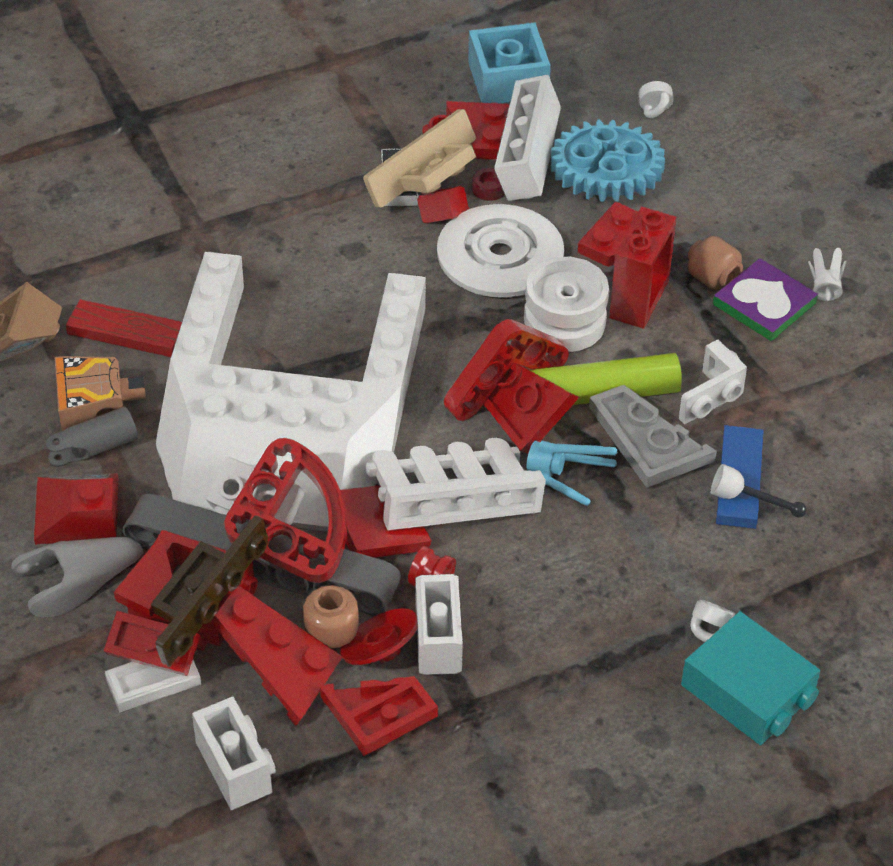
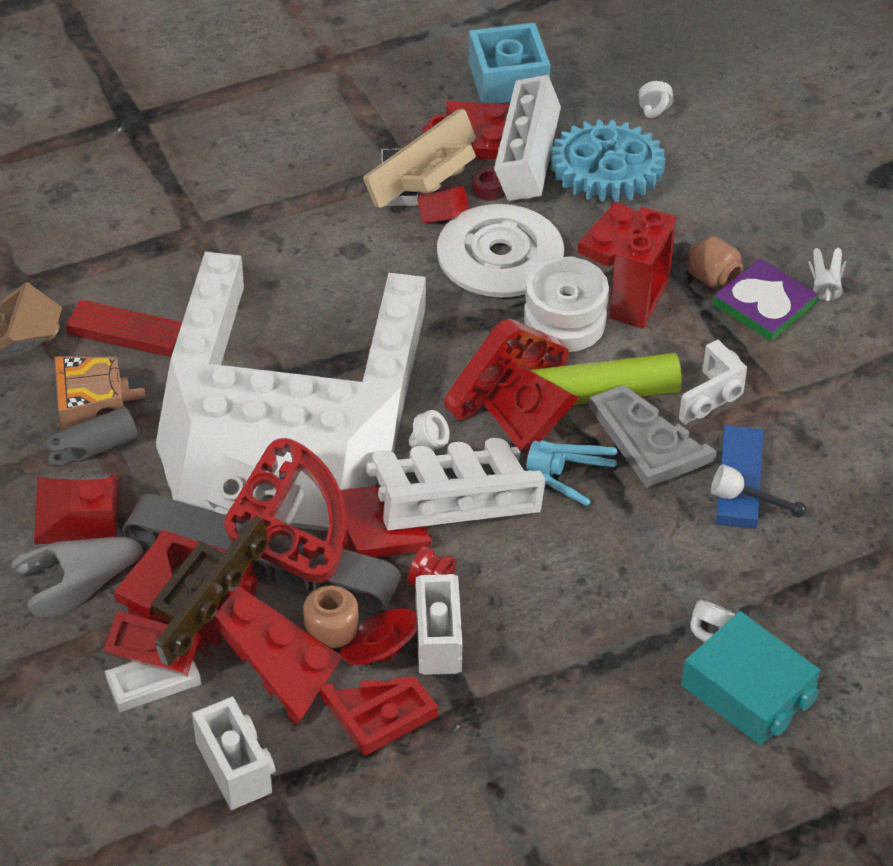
none -> white tile [409,410,449,451]

